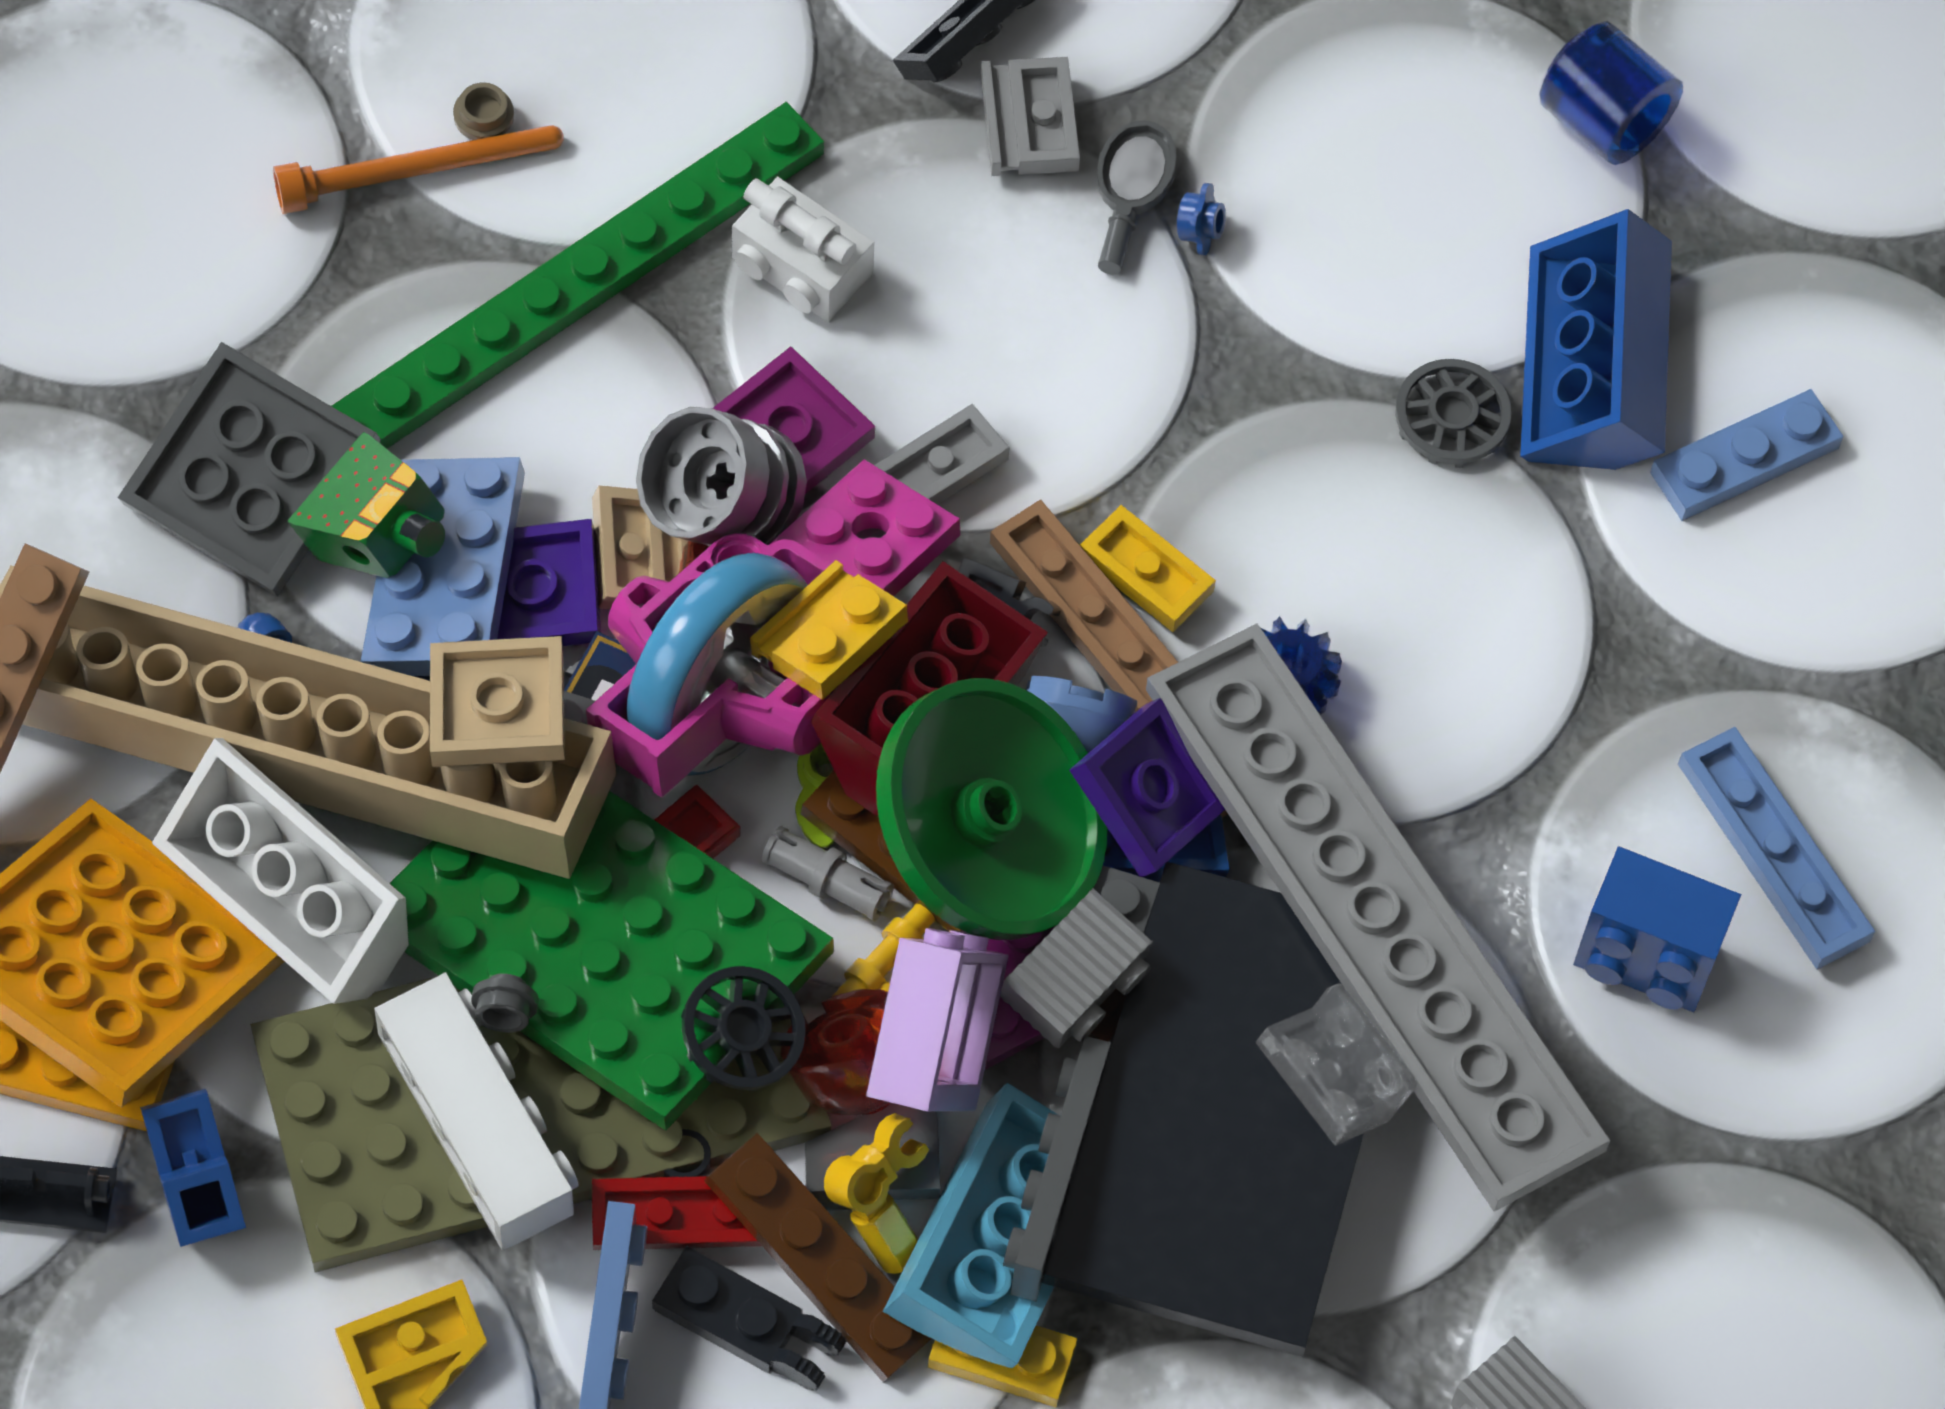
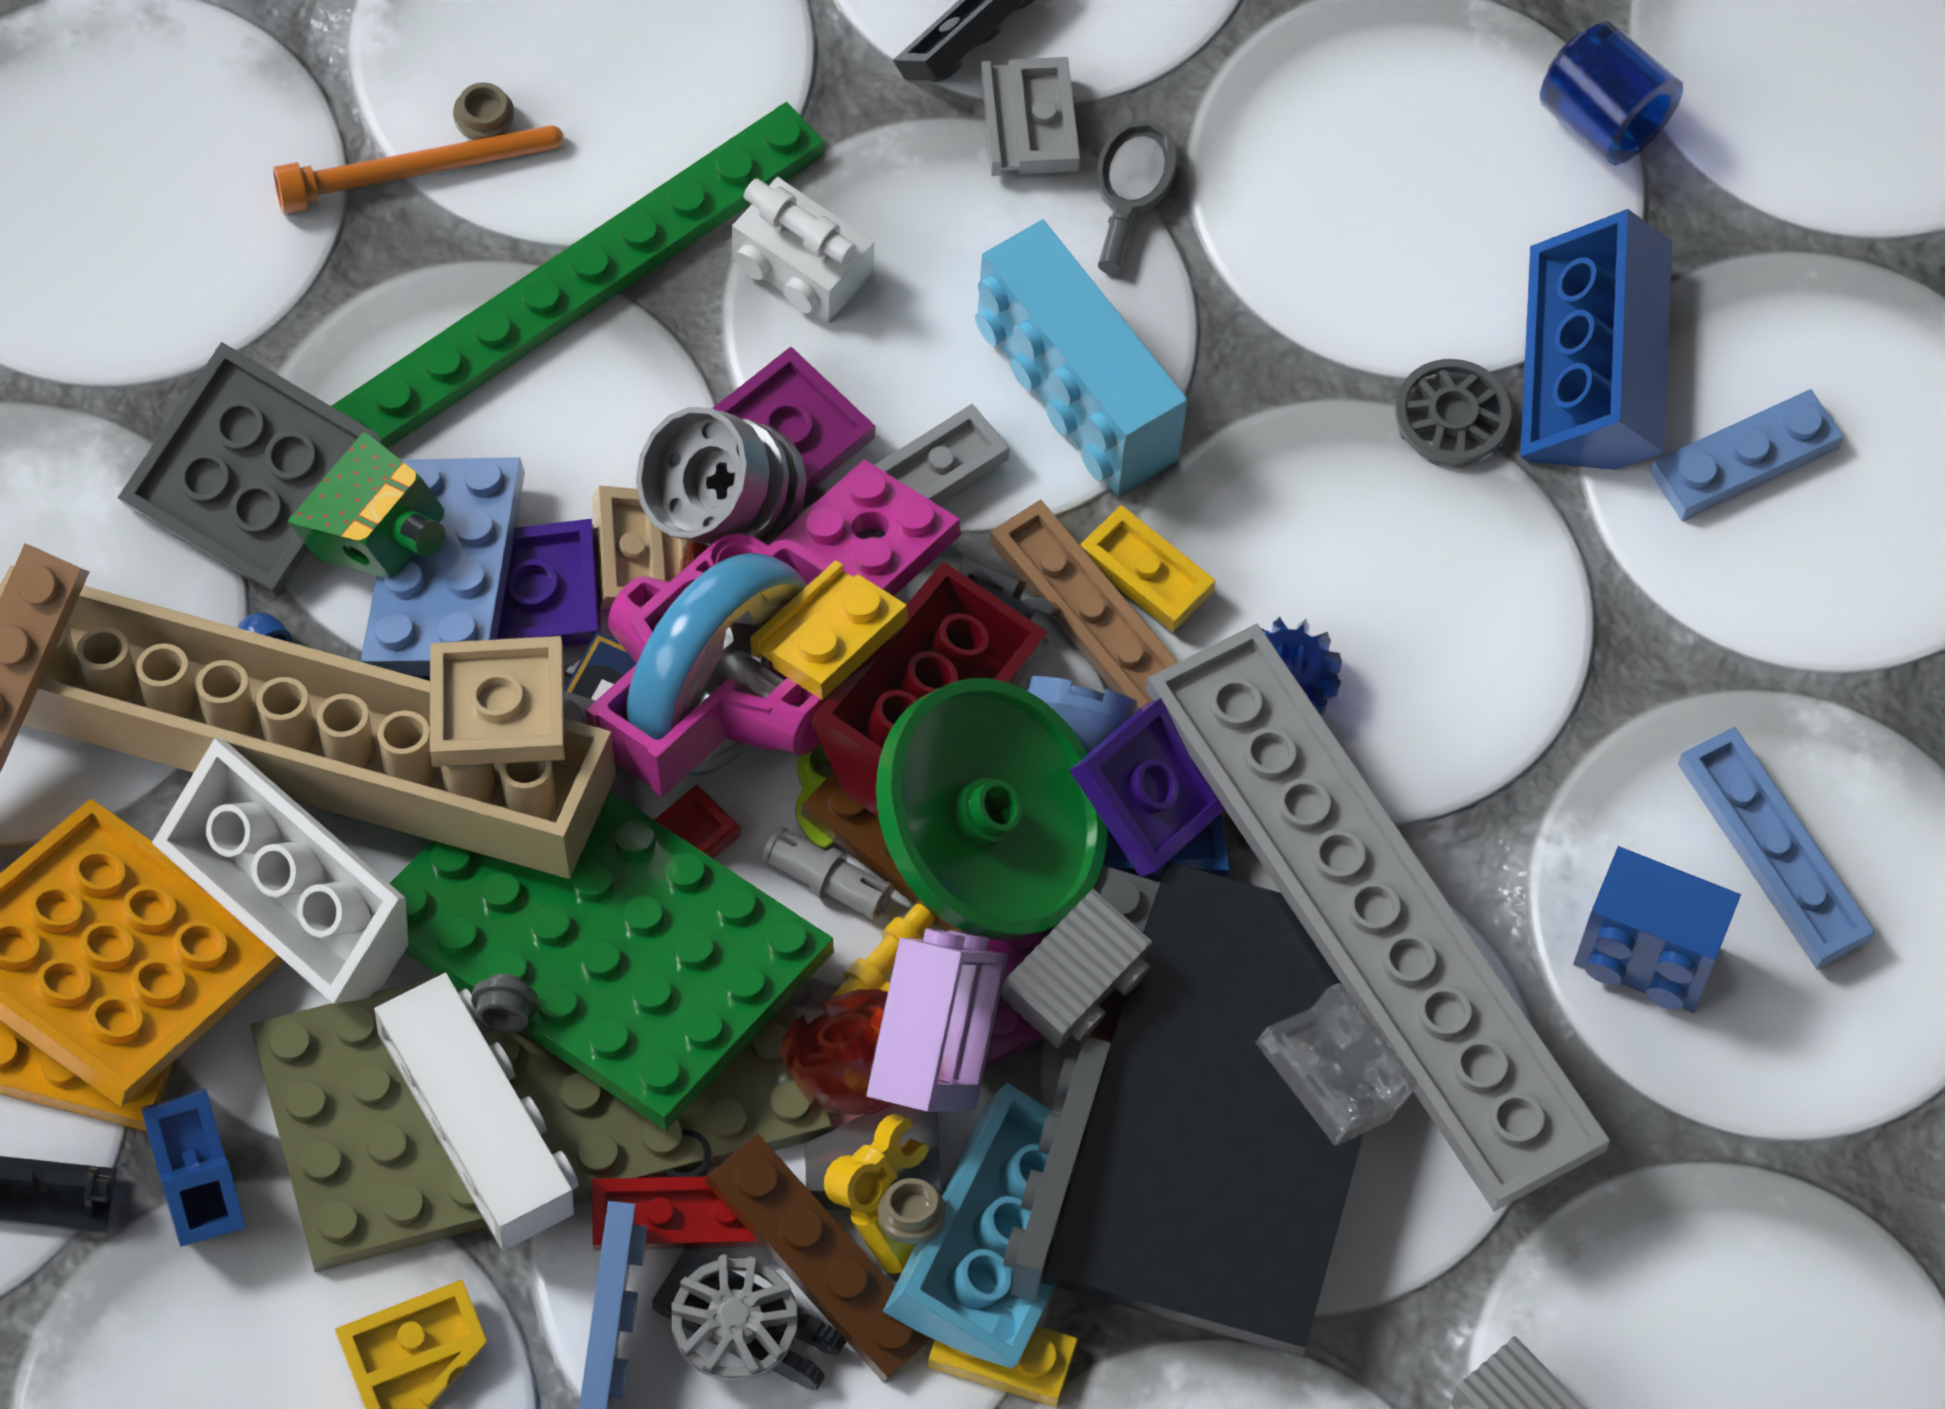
black wheel [681,966,805,1091] -> none
blue plate [1177,183,1226,256] -> none
none -> light grey wheel [671,1255,798,1381]
none -> dark tan plate [878,1178,946,1244]
none -> medium azure brick [975,219,1188,497]

